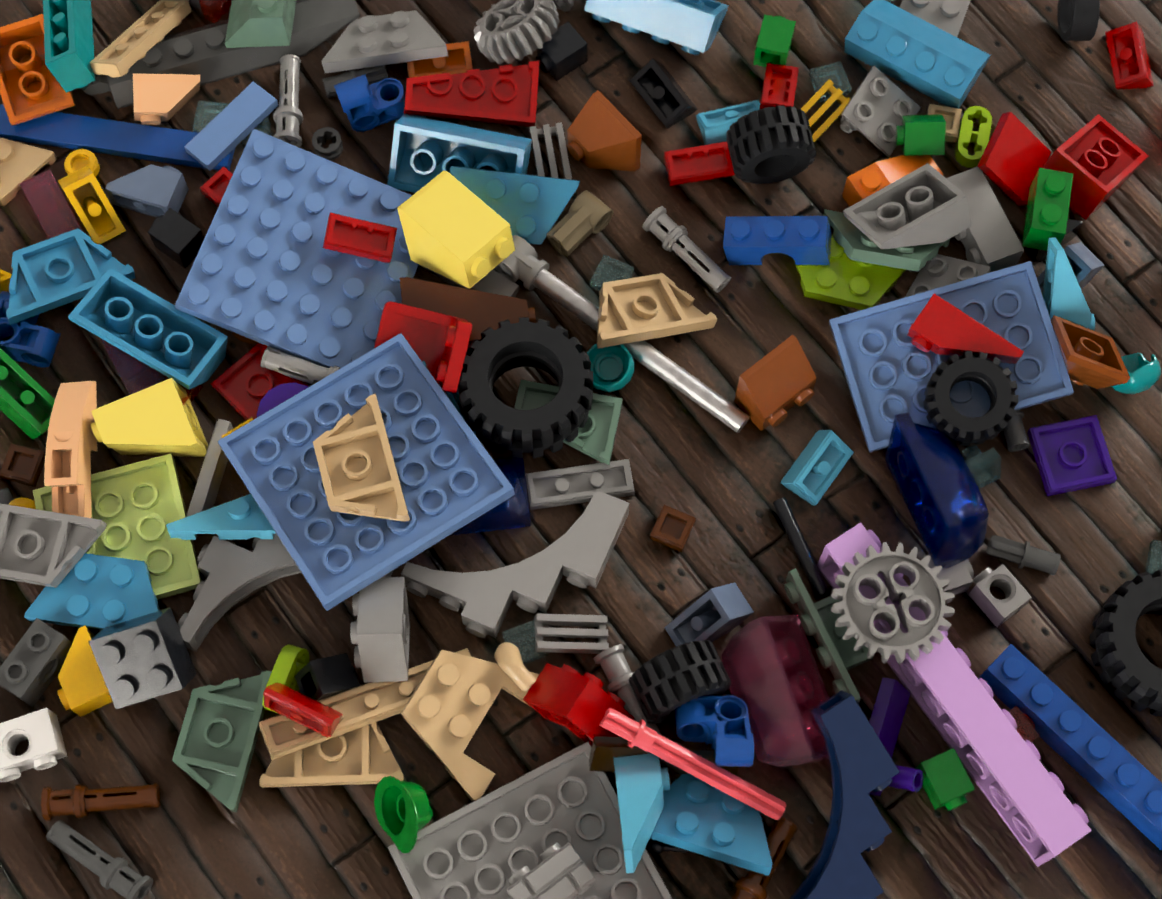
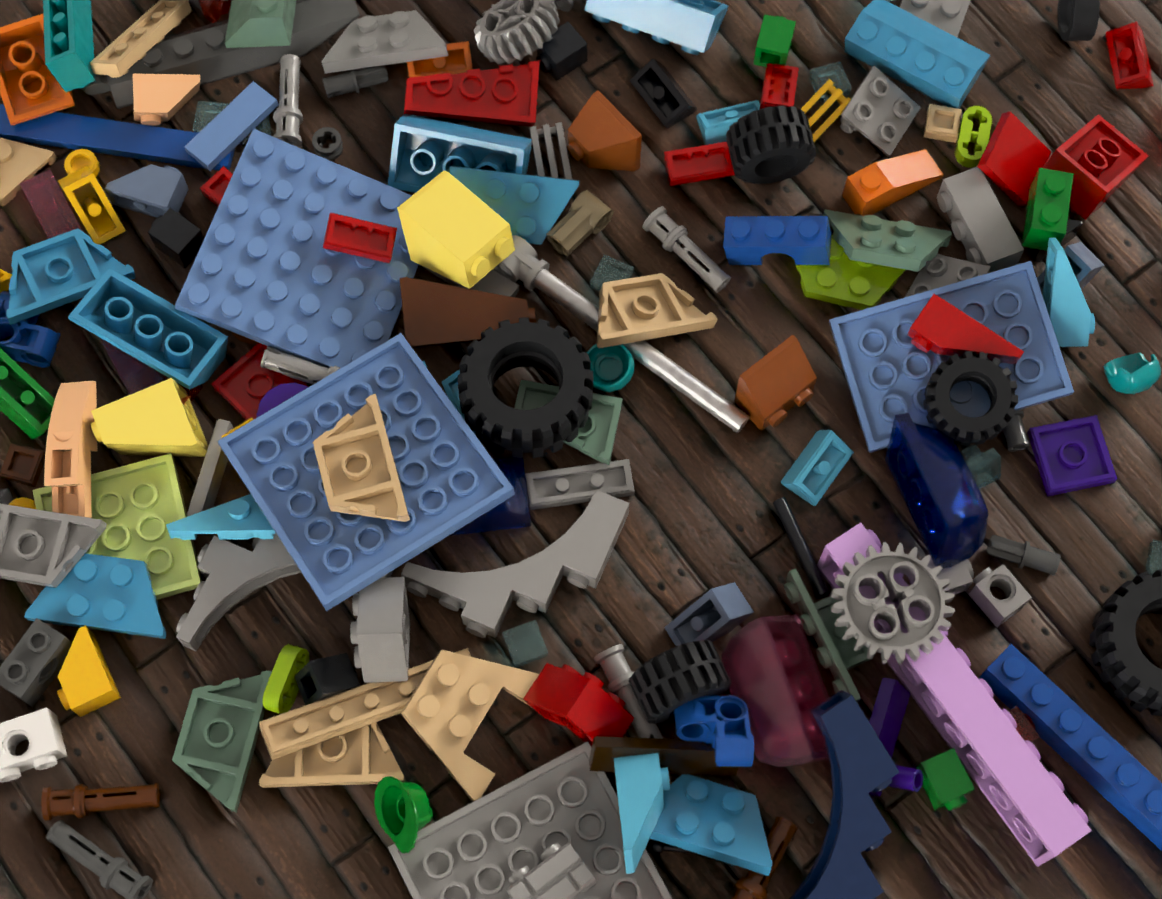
brick [88,607,197,709] -> none
red slope [263,682,342,738] -> none
blue piece [334,74,405,132] -> none
red piece [374,301,473,393] -> none
tan arm [494,642,536,692] -> none
light grey tile [534,613,609,654] -> none
coral axle [600,708,786,820] -> none
reddish brown tile [650,505,696,552] -> none
light grey slope [843,163,971,250] -> none
green brick [896,115,946,155] -> none
dark orange slope [1051,315,1130,389] -> none

